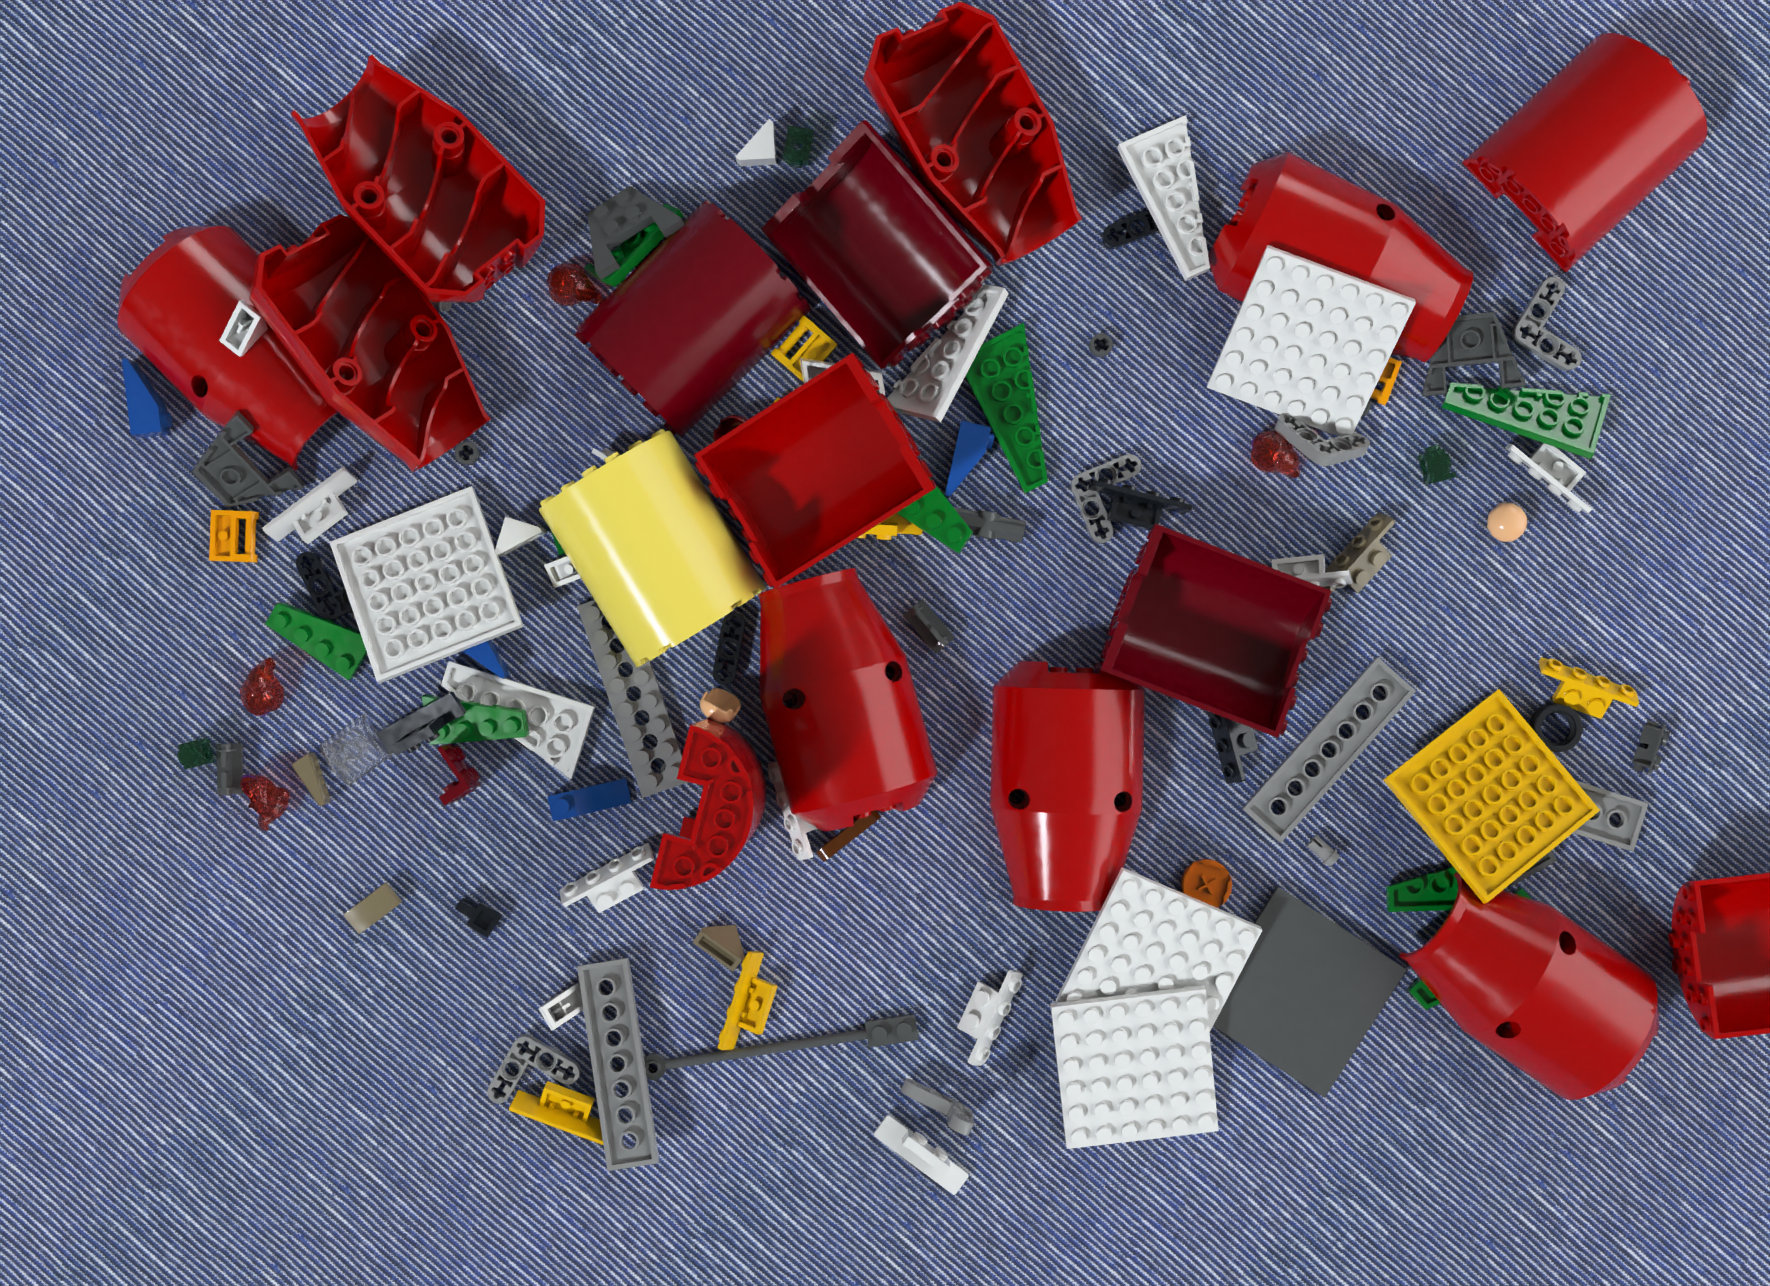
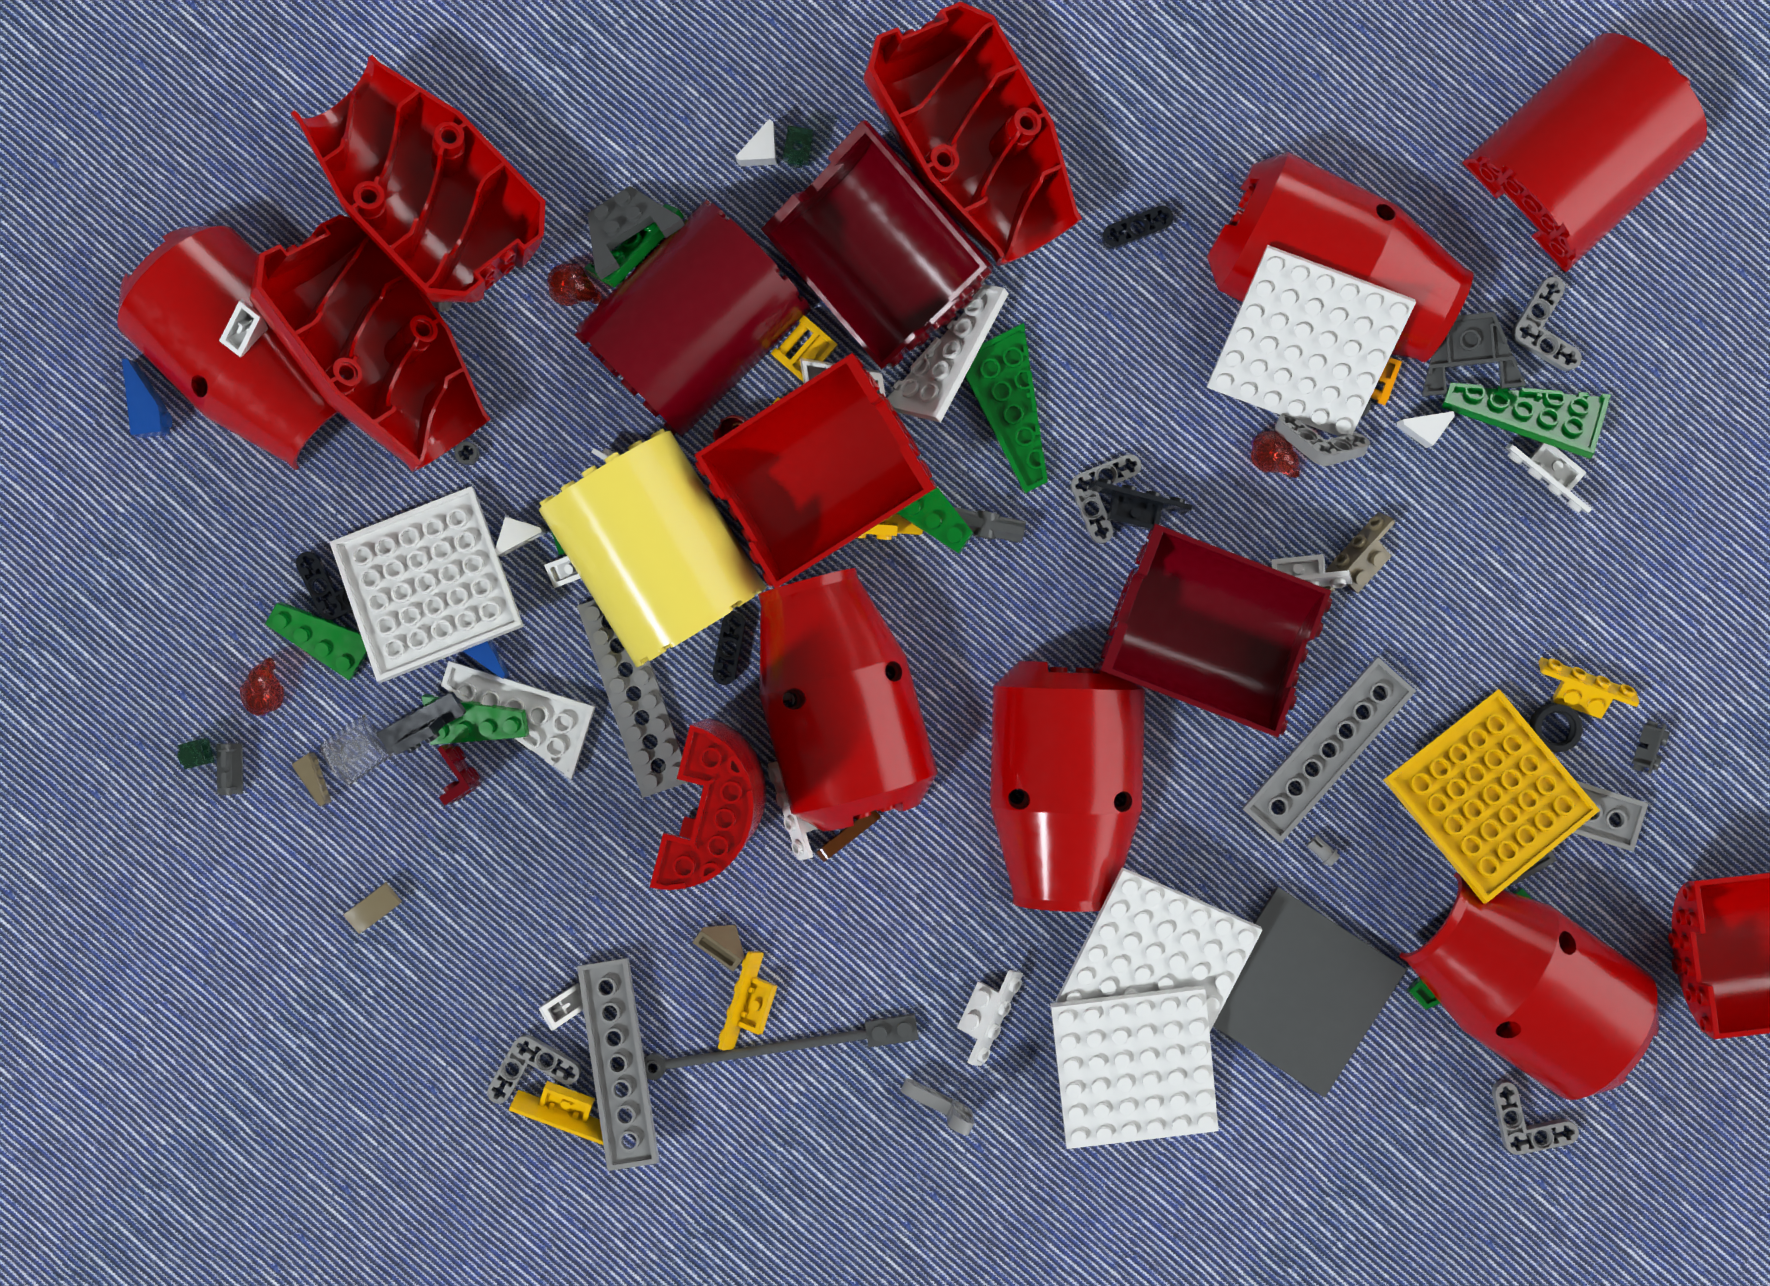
dark grey wing [192,411,305,508] -> none
light orange plate [209,510,259,563] -> none
clear red hair [240,774,290,831] -> none
white bracket [262,467,357,544] -> none
black plate [455,898,503,938] -> none
blue slope [547,778,632,821] -> none
white bracket [560,843,654,913] -> none
light nougat hair [700,688,741,723] -> none
white bracket [874,1115,969,1195] -> none
dark grey hinge [903,599,955,654] -> none
blue slope [944,421,994,498] -> none
dark grey bush [1089,333,1113,358] -> none
white wing [1117,115,1210,281] -> none
orange tile [1181,859,1232,907] -> none
black bracket [1207,684,1259,784] -> none
green wing [1386,866,1458,912] -> none
clear green brick [1418,445,1457,485] -> none
light nougat hair [1487,502,1527,542] -> none
none -> white slope [1397,411,1455,448]
none -> light grey beam [1492,1080,1579,1155]

